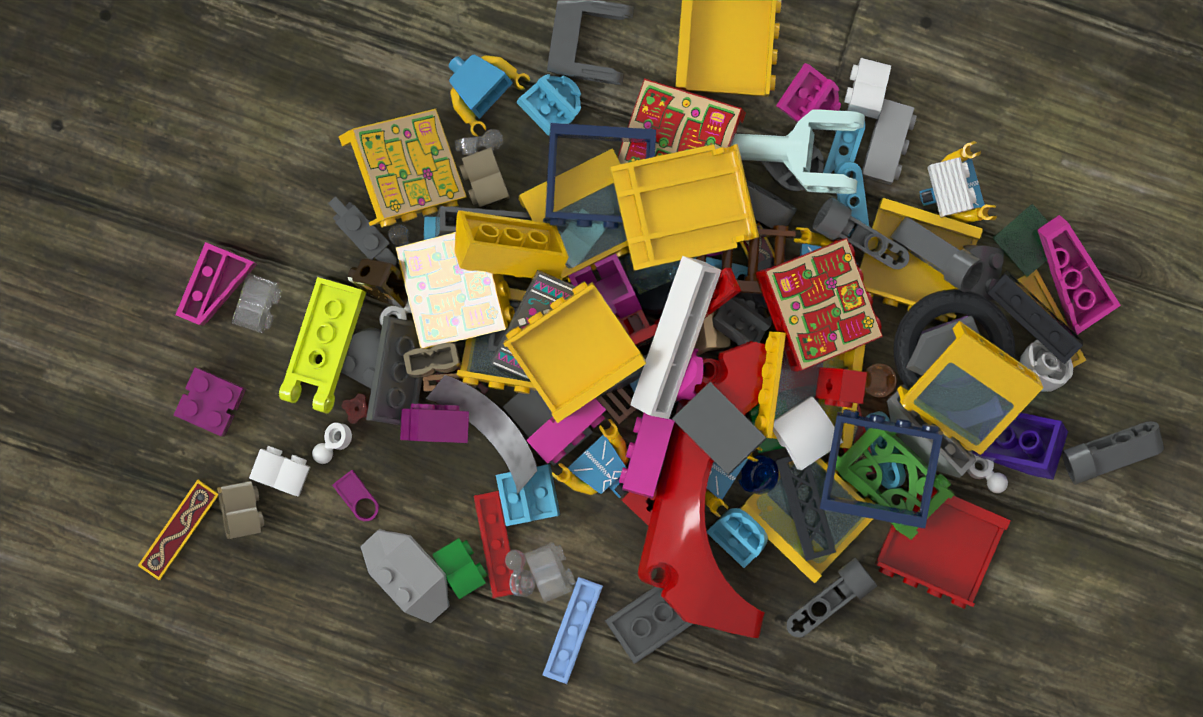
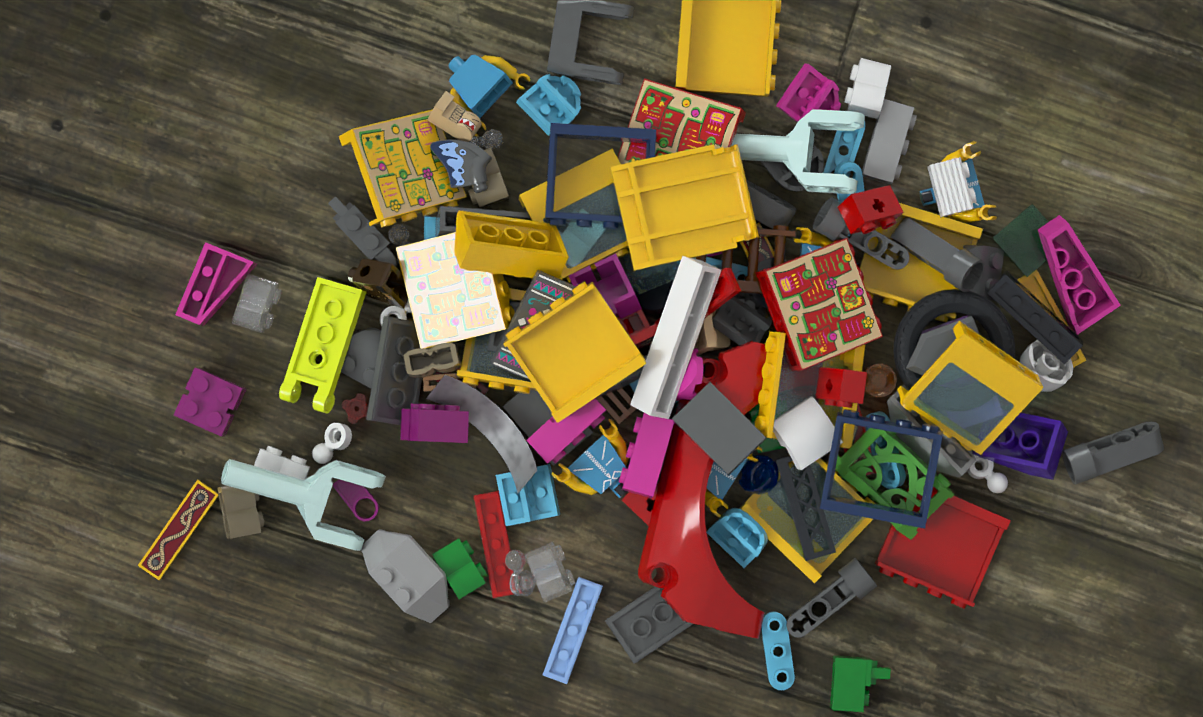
none -> light aqua piece [221,459,386,551]
none -> tan leg [427,91,482,142]
none -> arm [430,140,492,193]
none -> medium azure plate [761,612,795,690]
none -> green hinge [830,655,891,712]
none -> red brick [838,185,904,234]

